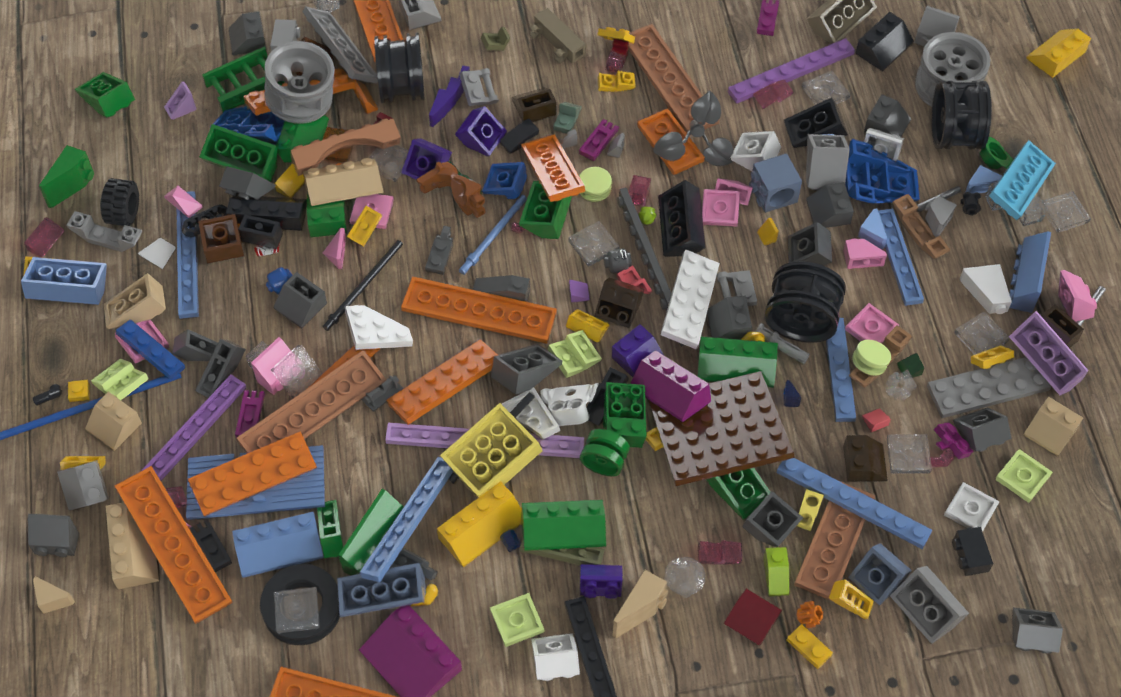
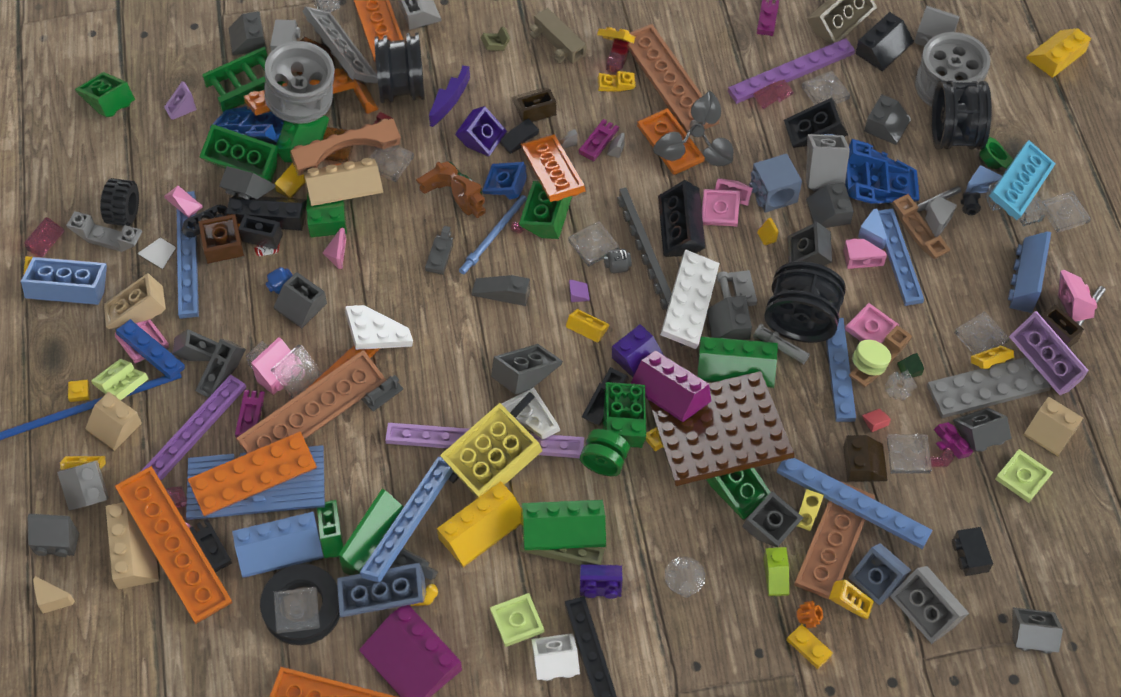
black arm [33,384,62,406] -> none
green slope [39,145,94,208] -> none
black bar [323,240,403,331] -> none
yellow plate [347,206,382,247] -> none
bright pink plate [350,194,394,229] -> none
orange plate [386,339,498,425] -> none
dark purple slope [401,138,452,179] -> none
orange plate [401,276,557,344] -> none
light grey plate [459,68,499,106] -> none
clear blue hose [500,529,521,552] -> none
white piece [541,383,598,426] -> none
yellowish green slope [547,330,602,378] -> none
sand green slope [554,102,582,134] -> none
yellowish green head [579,167,612,202] -> none
dark brown slope [594,277,644,328] -> none
tan slope [612,570,668,638] -> none
coral slope [616,265,652,294] -> none
clear pink brick [629,175,651,206] -> none
lime plate [638,207,657,225] -> none
clear pink slope [698,540,742,565] -> none
dark red slope [723,588,782,646] -> none
white slope [731,131,781,171] -> none
yellow arm [741,332,765,342] -> none
clear blue slope [784,380,801,407] -> none
white slope [864,128,904,161] -> none
white tile [944,482,999,531] -> none
white slope [960,264,1012,314] -> none

